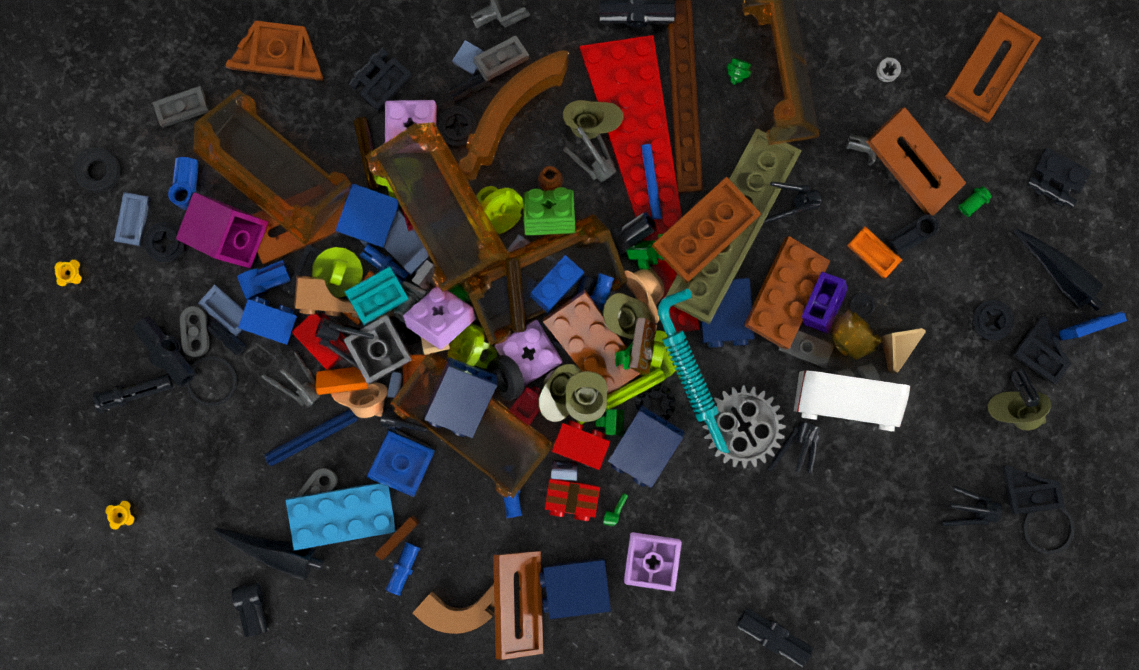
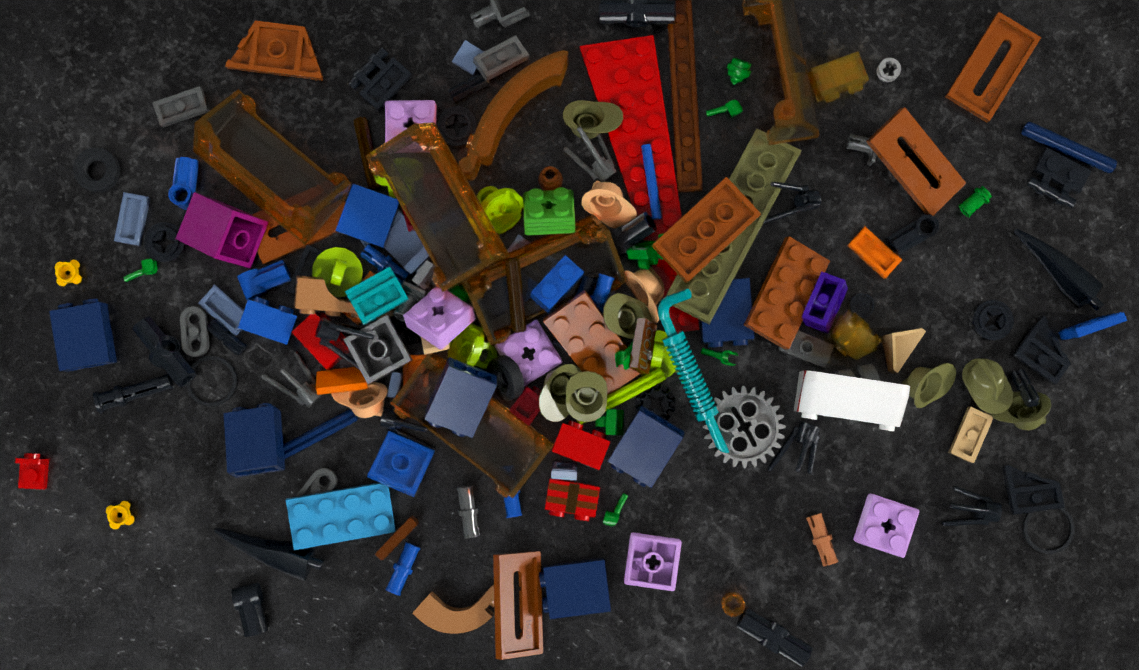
none -> red bracket [15,453,49,490]
none -> dark blue brick [49,299,117,372]
none -> green hand [123,259,157,282]
none -> dark blue brick [224,403,285,478]
none -> dark grey pin [457,485,480,538]
none -> light nougat piece [582,181,637,229]
none -> green hand [701,348,738,366]
none -> green hand [706,100,743,117]
none -> clear orange bush [721,592,745,617]
none -> nougat pin [806,513,839,567]
none -> clear yellow brick [807,52,869,103]
none -> lavender brick [853,493,919,558]
none -> olive piece [901,363,956,408]
none -> tan plate [948,407,993,463]
none -> olive piece [962,358,1013,414]
none -> dark blue axle [1021,122,1117,173]

